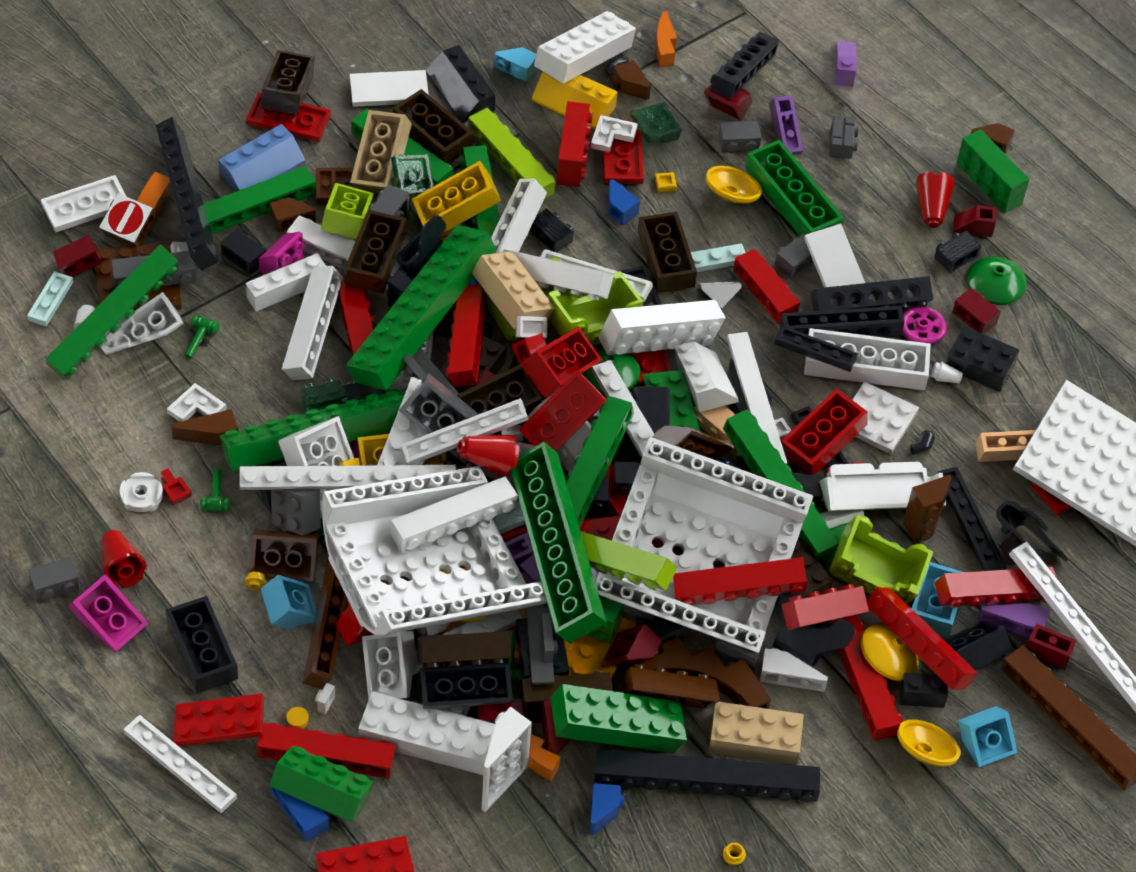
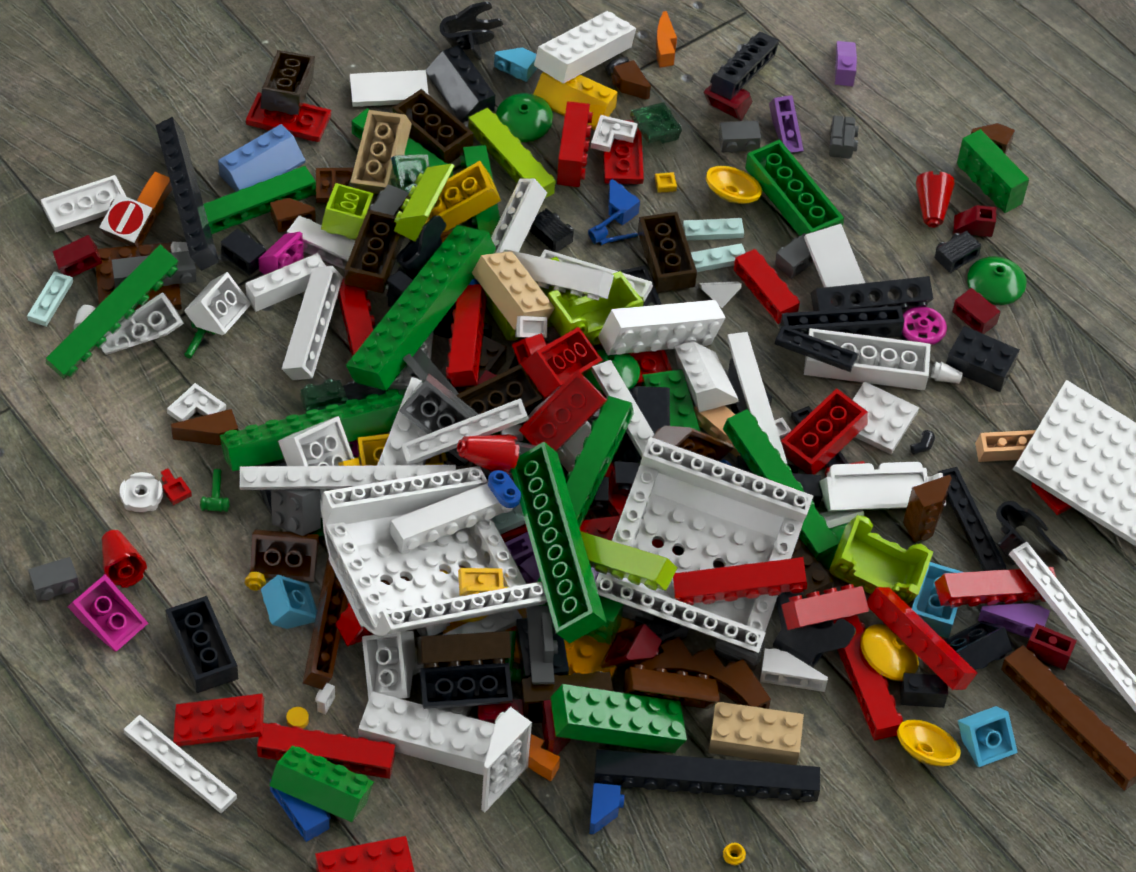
none -> white slope [184,272,251,335]
none -> lime slope [394,164,455,242]
none -> black piece [440,2,503,60]
none -> yellow bracket [458,568,507,596]
none -> blue plate [488,470,521,508]
none -> green dish [496,93,553,142]
none -> blue plant [588,208,638,245]
none -> light aqua plate [683,218,744,241]

